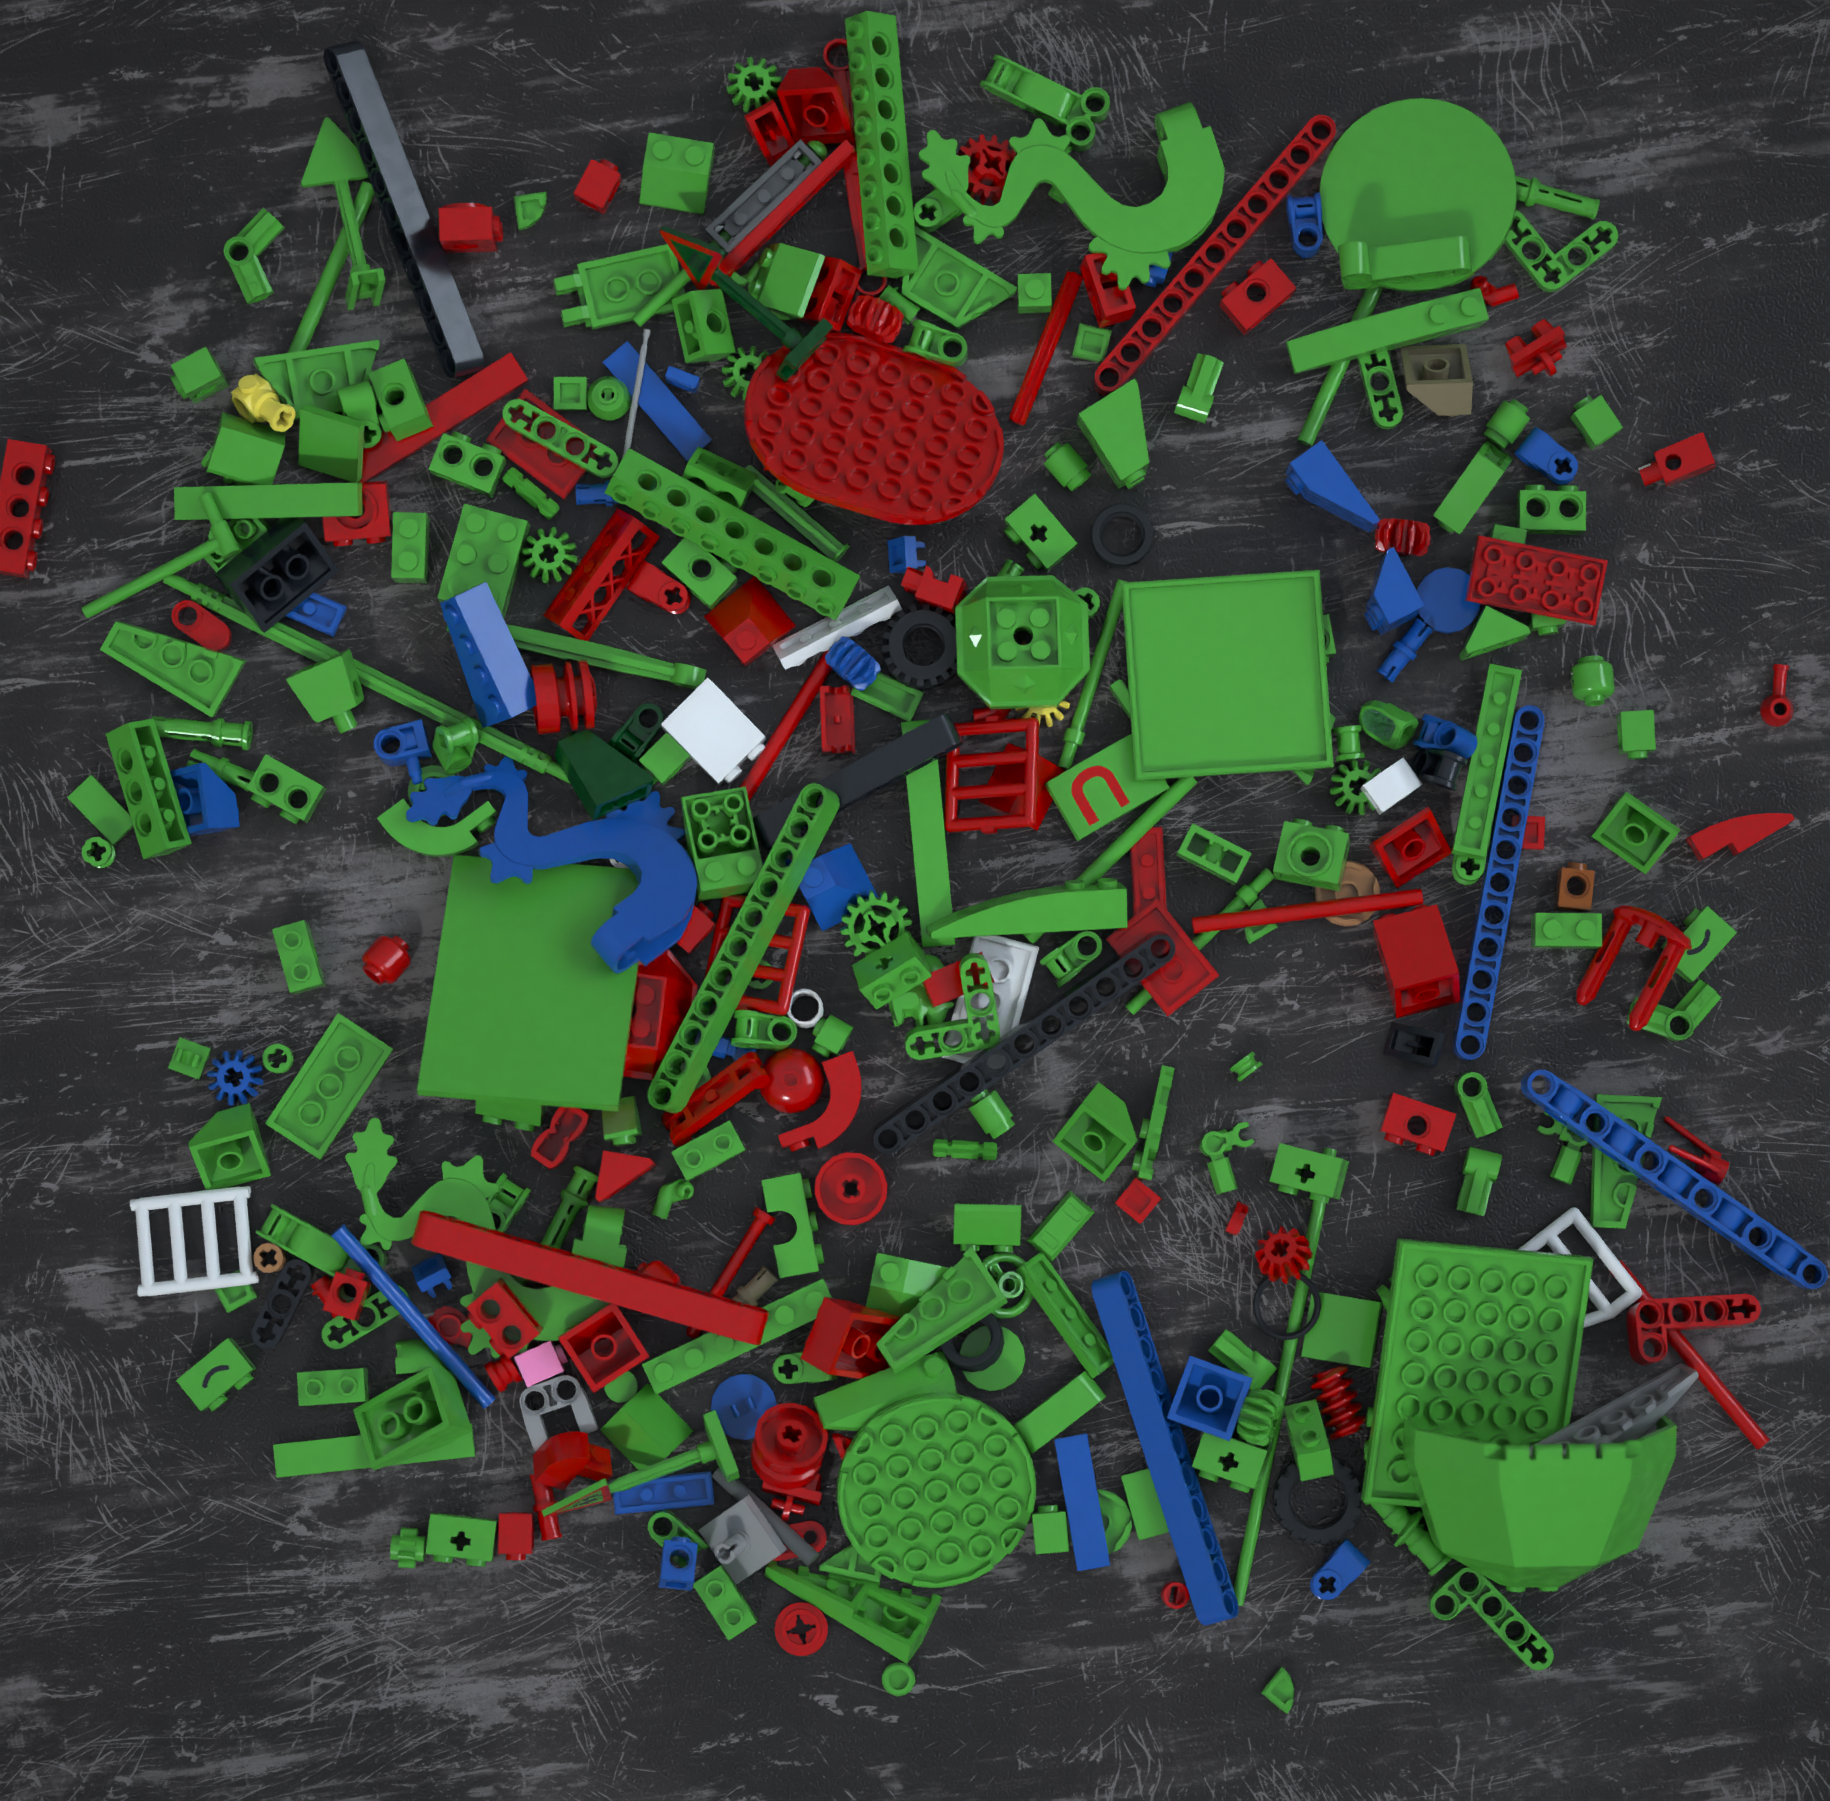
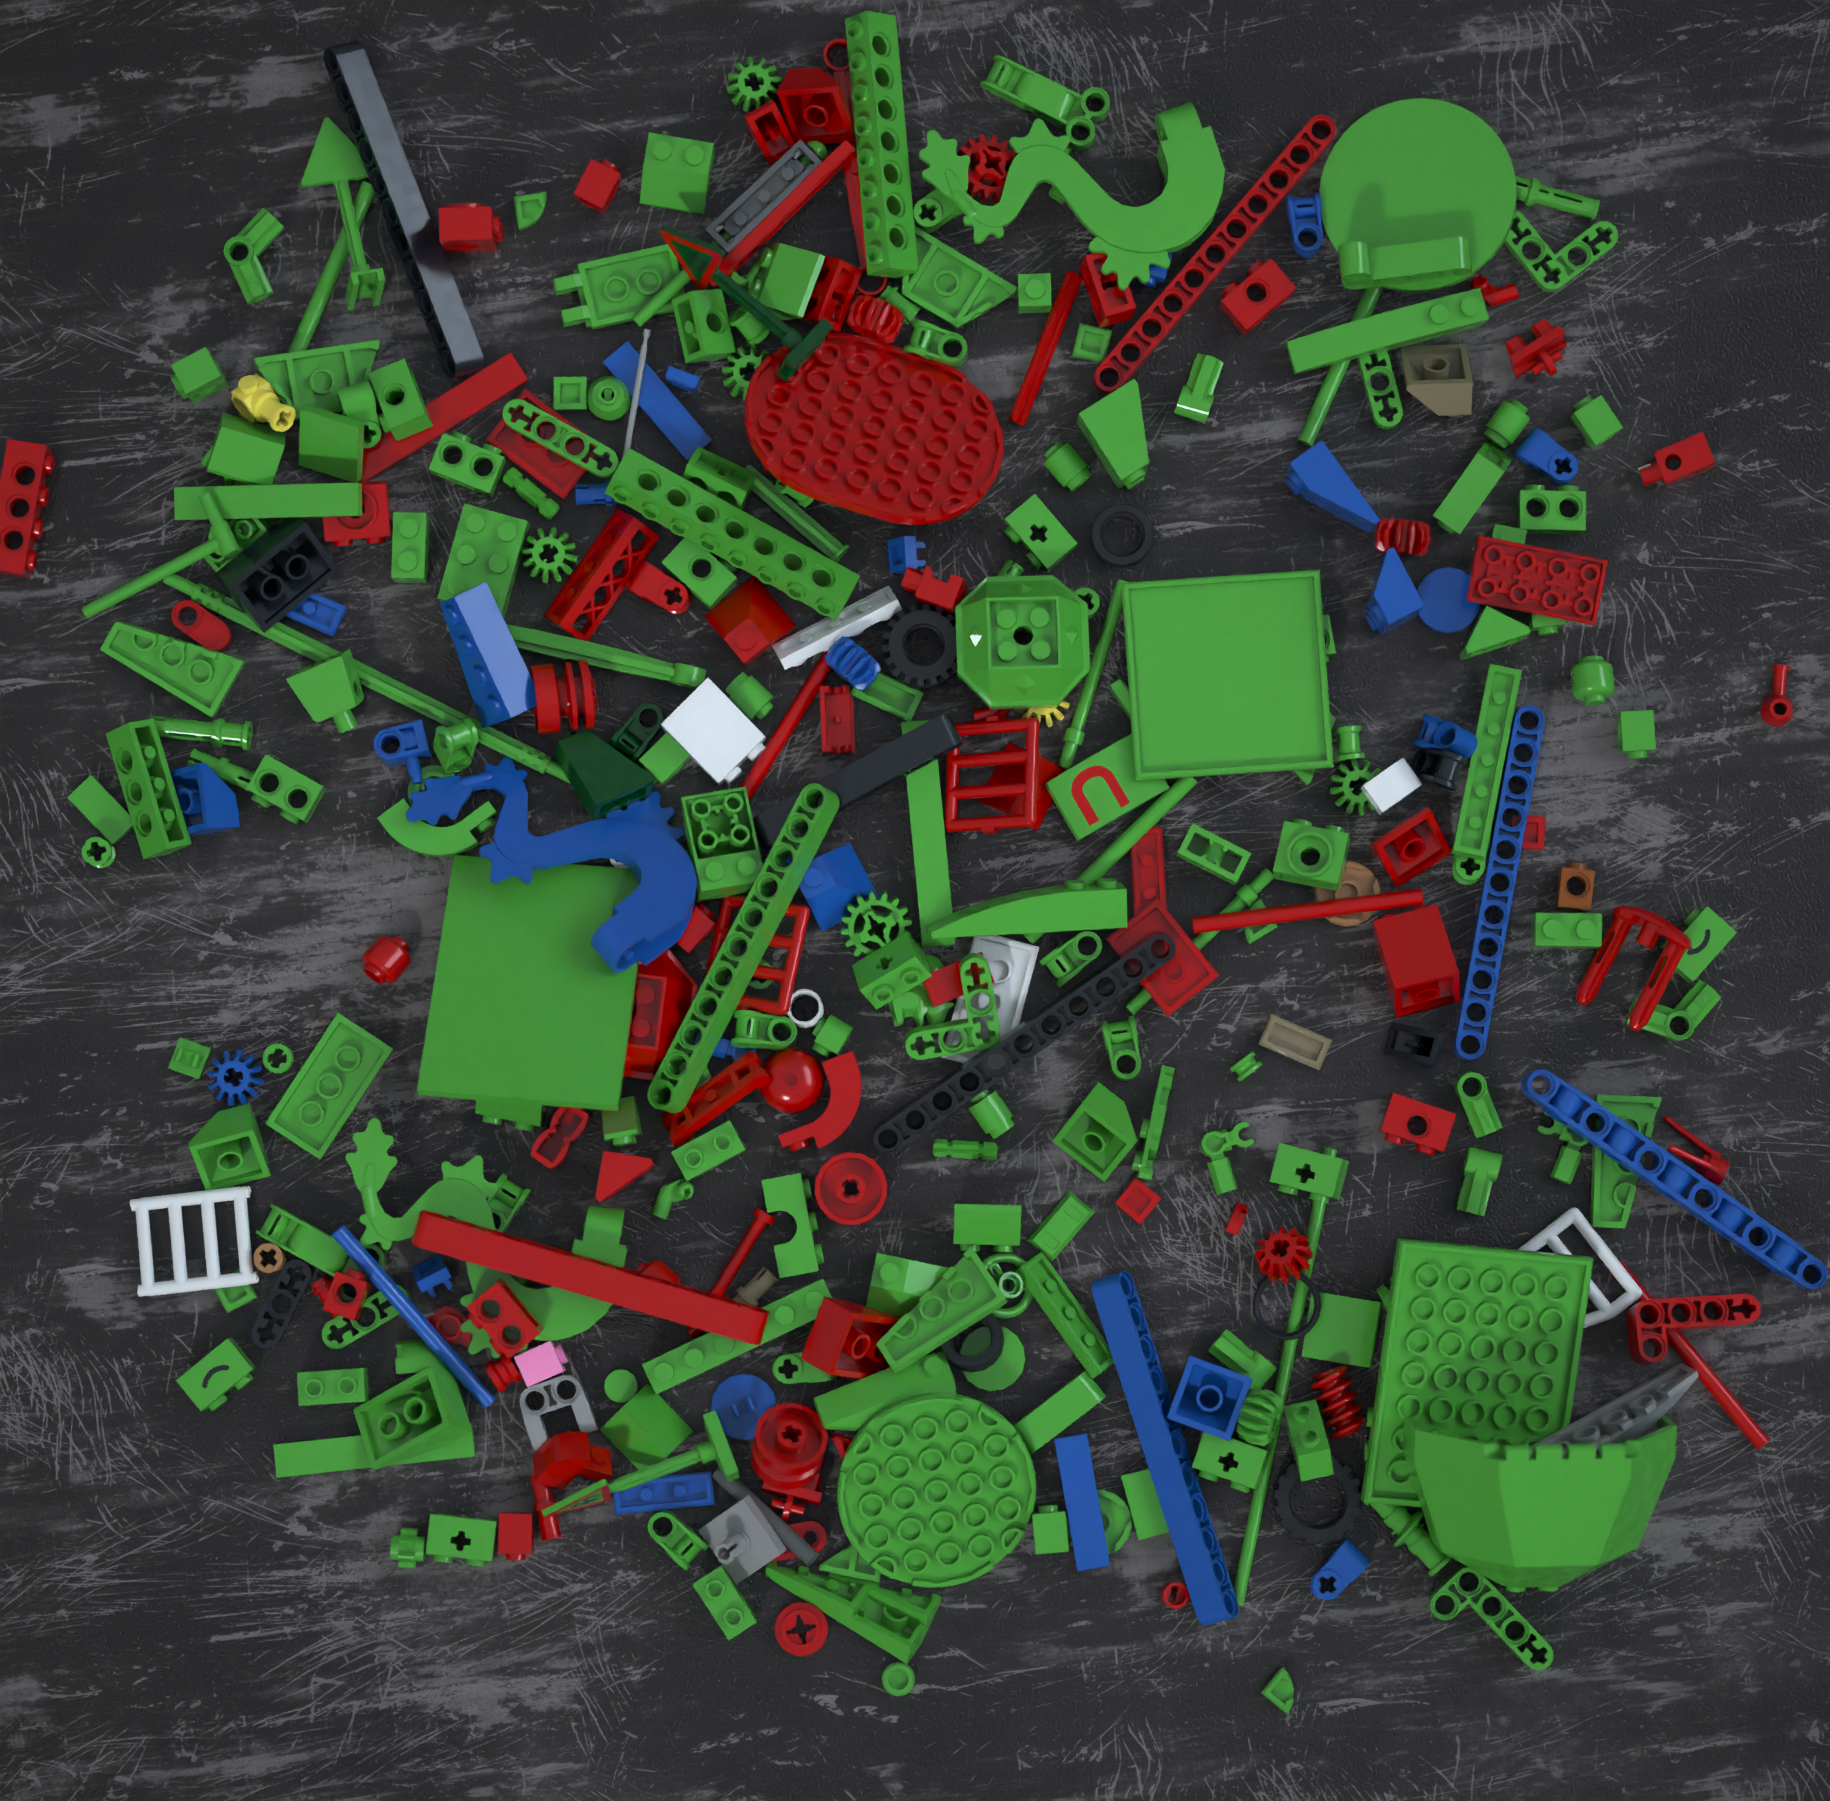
bright green brick [272,920,326,995] -> none
bright green pin [541,1164,599,1249] -> none
red slope [558,1303,650,1393] -> none
blue brick [658,1537,698,1591] -> none
bright green rock [1359,700,1419,750] -> none
blue pin [1376,618,1433,683] -> none
bright green slope [1592,792,1681,874] -> none
red slope [1686,813,1795,861] -> none
none -> bright green brick [725,672,774,720]
none -> bright green bush [728,306,770,347]
none -> bright green piece [1101,1015,1141,1081]
none -> dark tan tile [1258,1014,1332,1071]

